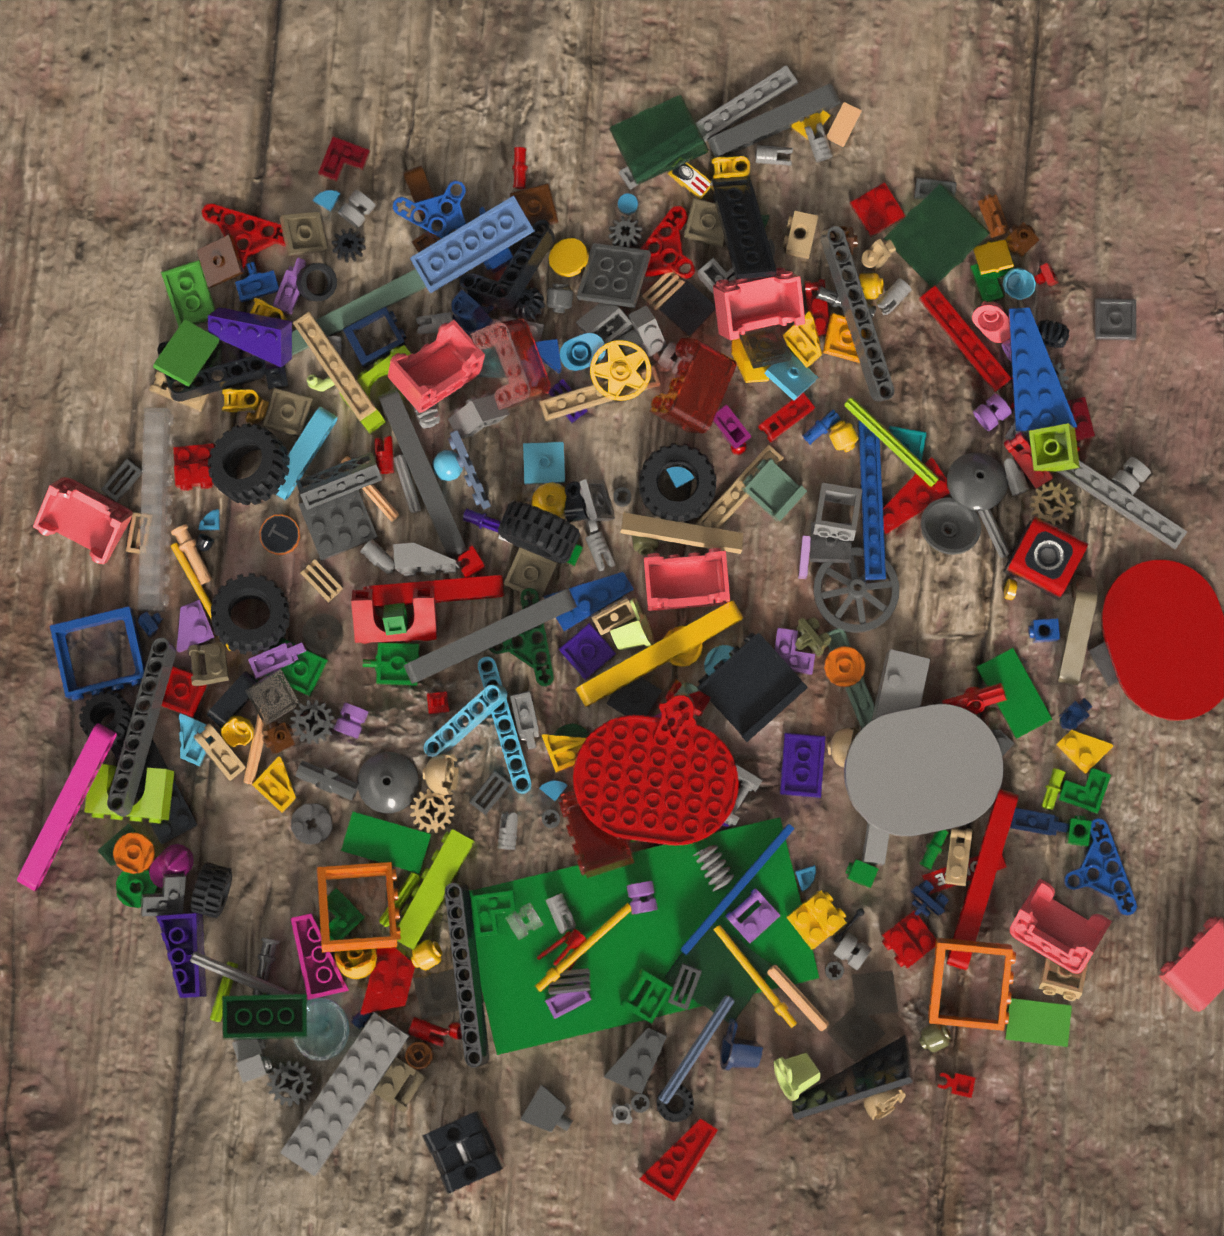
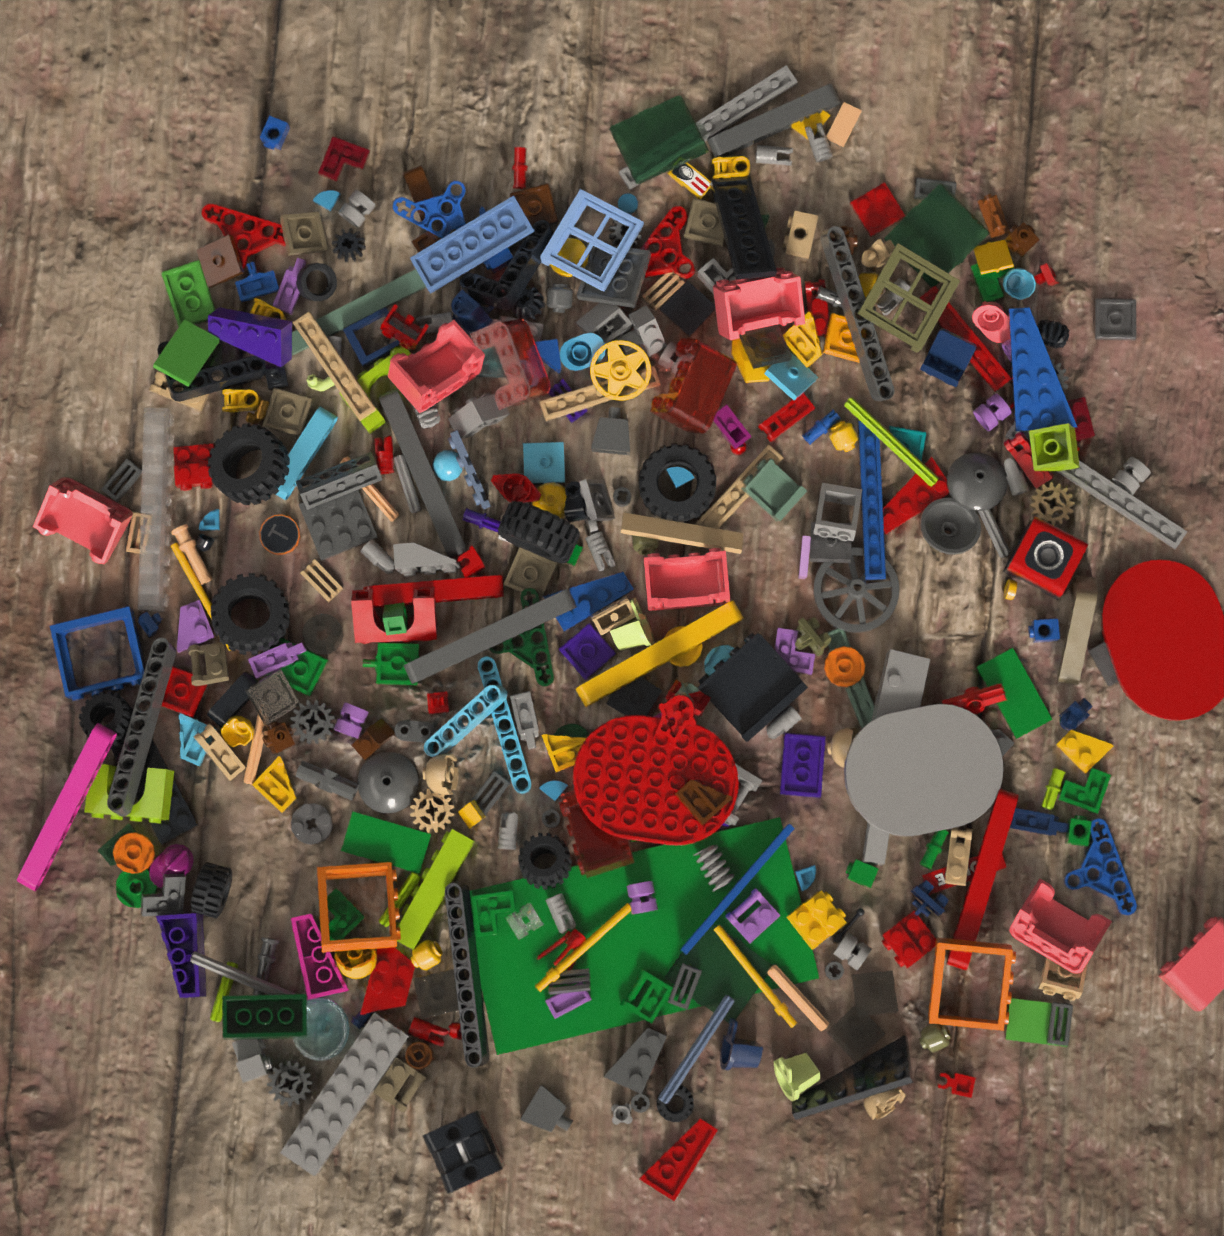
none -> blue brick [260,115,290,150]
none -> reddish brown slope [351,718,395,761]
none -> red window [380,304,429,350]
none -> dark grey plate [395,720,436,743]
none -> yellow tile [458,800,486,829]
none -> red hat [491,473,542,503]
none -> black tyre [518,833,572,890]
none -> light blue window [541,189,644,292]
none -> dark grey torso [591,407,630,456]
none -> reddish brown wing [675,779,733,825]
none -> light grey hinge [766,705,802,740]
none -> olive window [857,243,960,353]
none -> dark blue bracket [920,328,977,387]
none -> dark grey tile [1047,1002,1073,1046]

